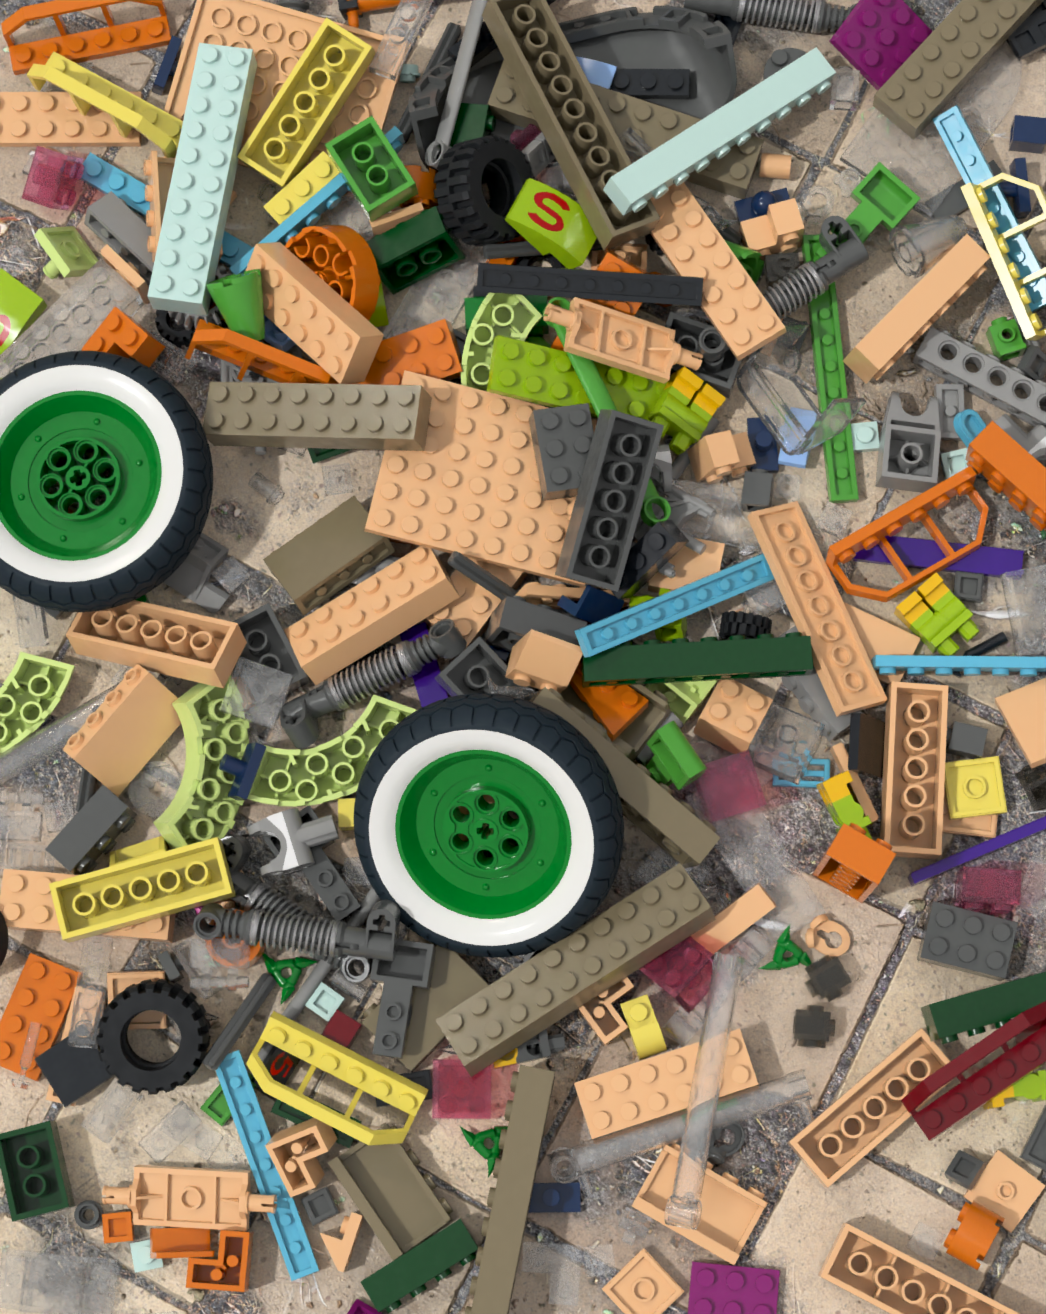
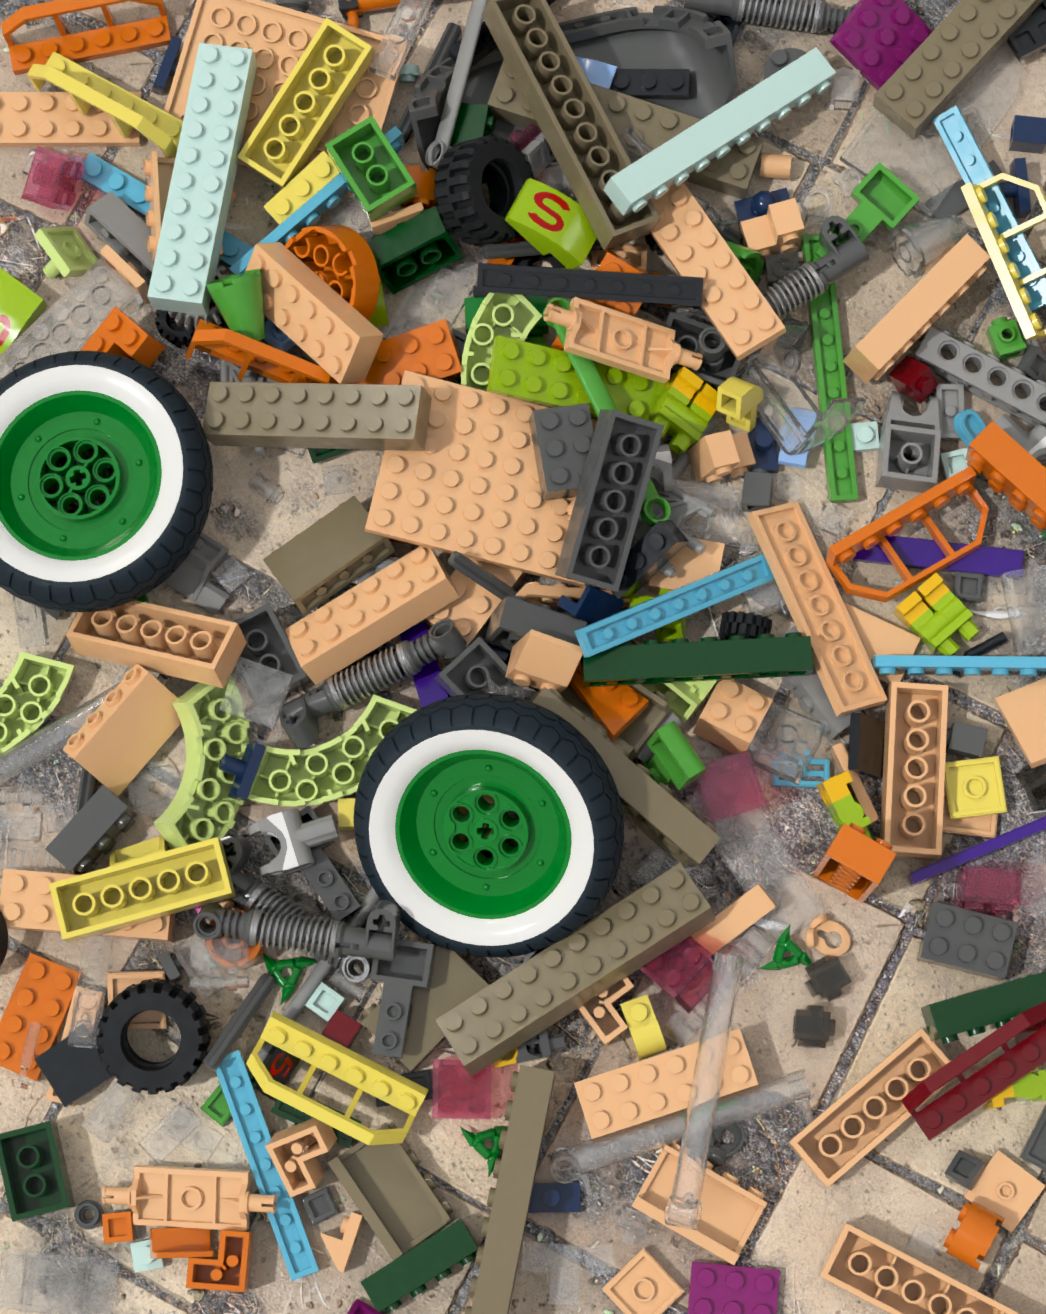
clear tile [344,857,371,887] -> none
none -> light yellow brick [716,376,763,432]
none -> dark red brick [888,355,939,404]

